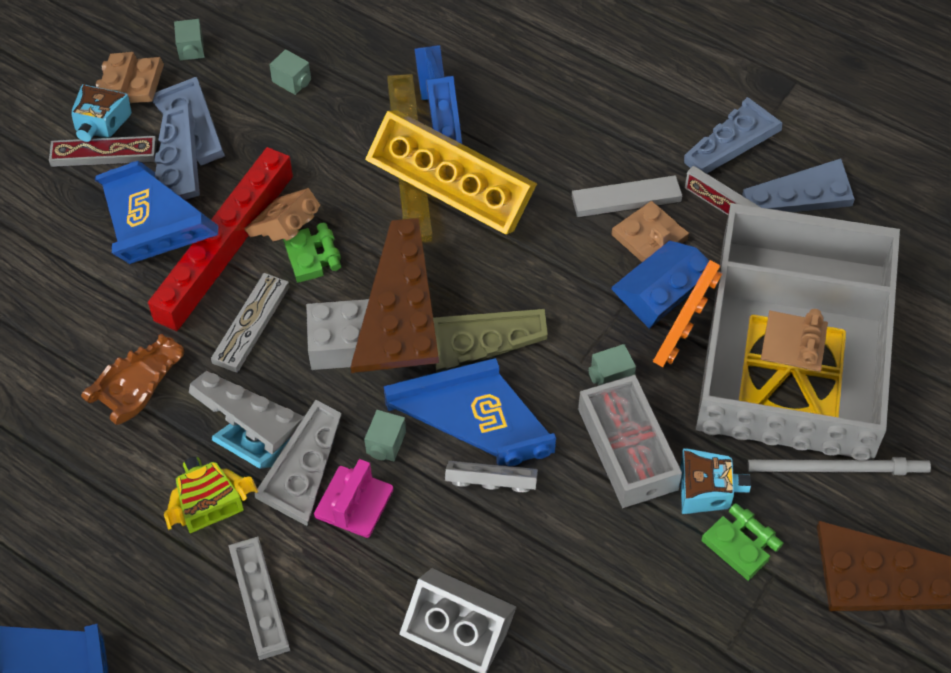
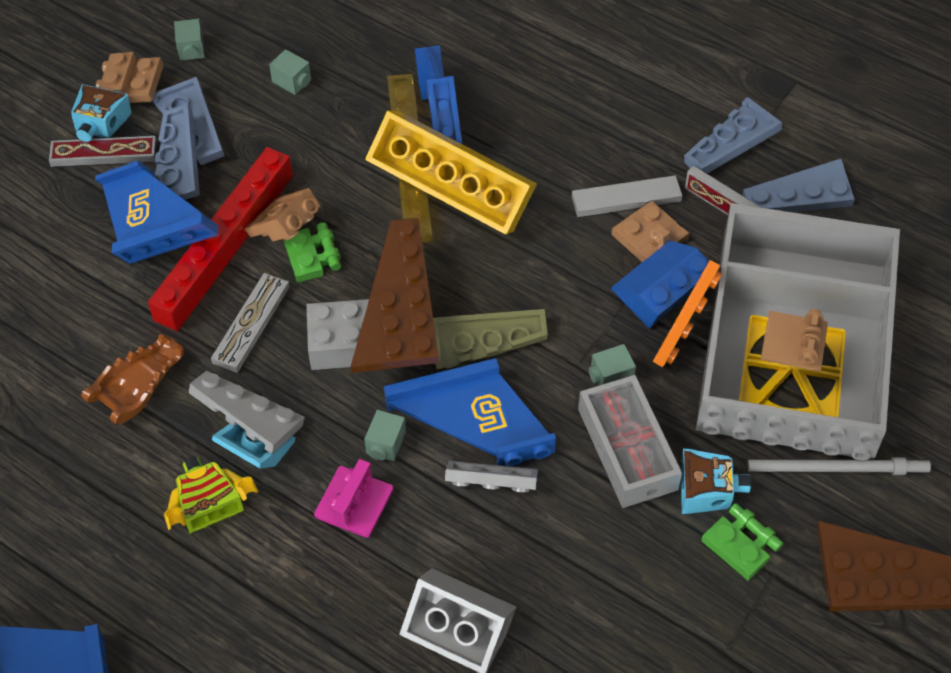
light grey tile [228,537,290,660] -> none
light grey wing [255,400,341,526] -> none

